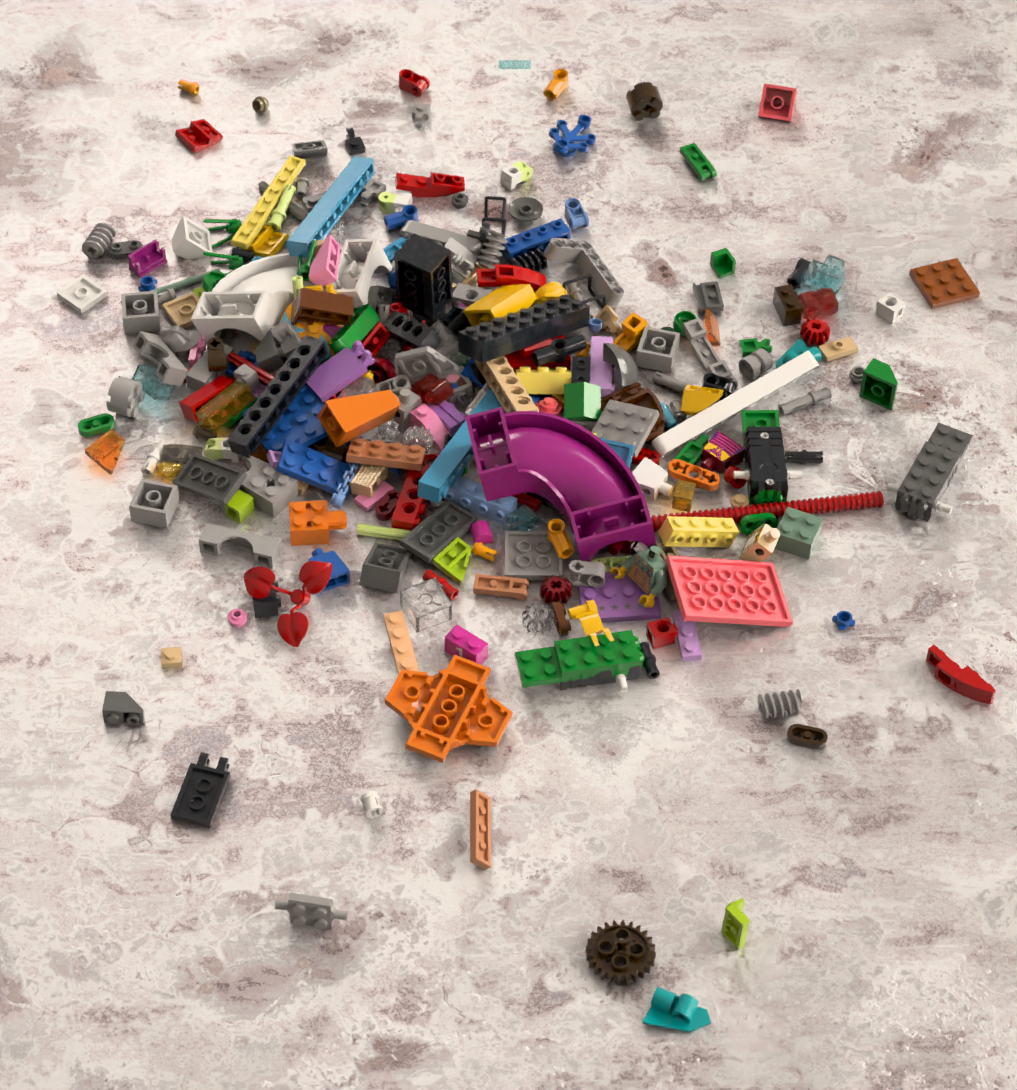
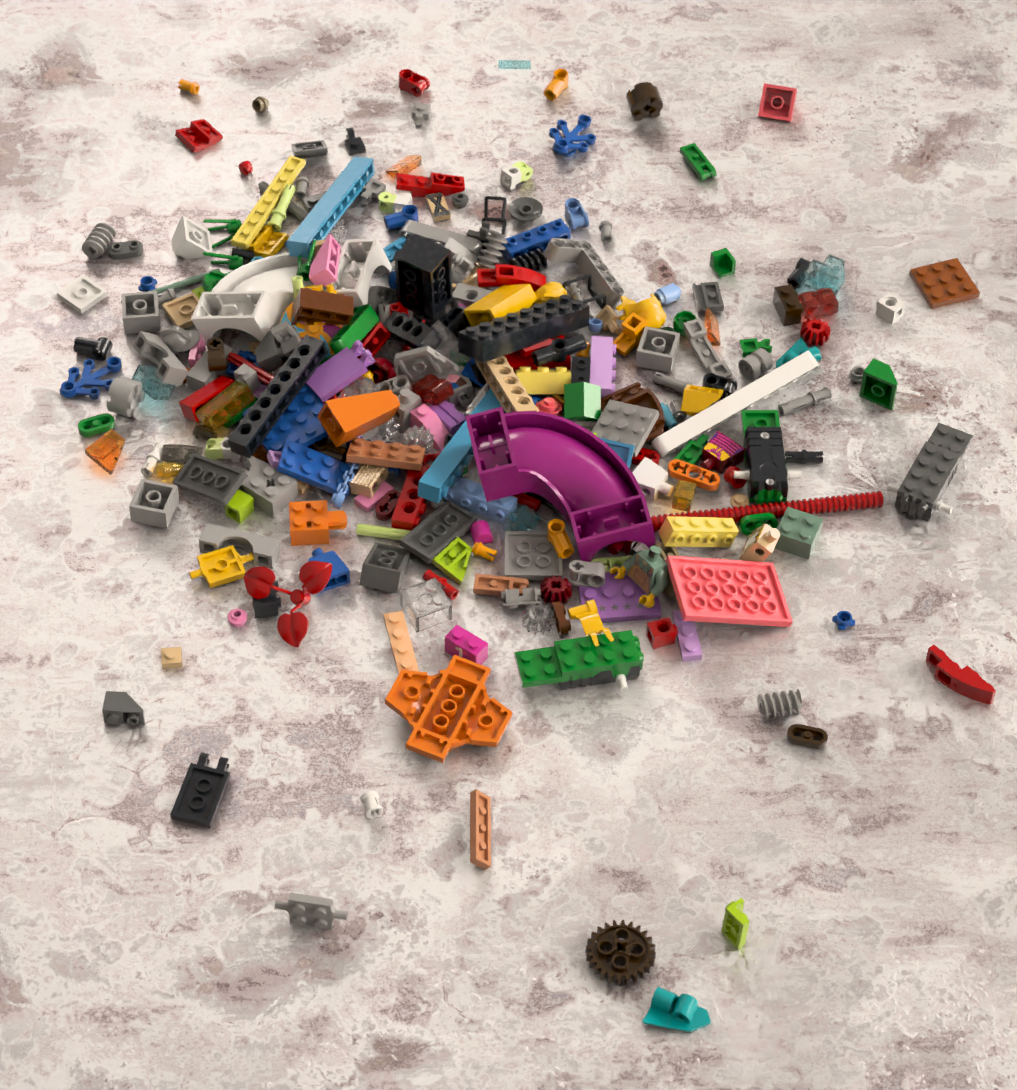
magenta hinge [127,240,168,278] -> none
dark grey brick [603,343,639,386] -> none
black pin [640,642,660,679] -> none
tan plate [818,336,858,362] -> none
none -> blue plant [59,356,122,400]
none -> black piece [73,337,113,361]
none -> yellow plate [189,545,254,588]
none -> red hinge [238,161,253,176]
none -> clear orange slope [386,155,422,178]
none -> tile [425,192,451,222]
none -> light grey hinge [501,587,542,609]
none -> light grey pin [599,221,612,243]
none -> yellow piece [615,293,666,329]
none -> light blue brick [654,283,681,305]

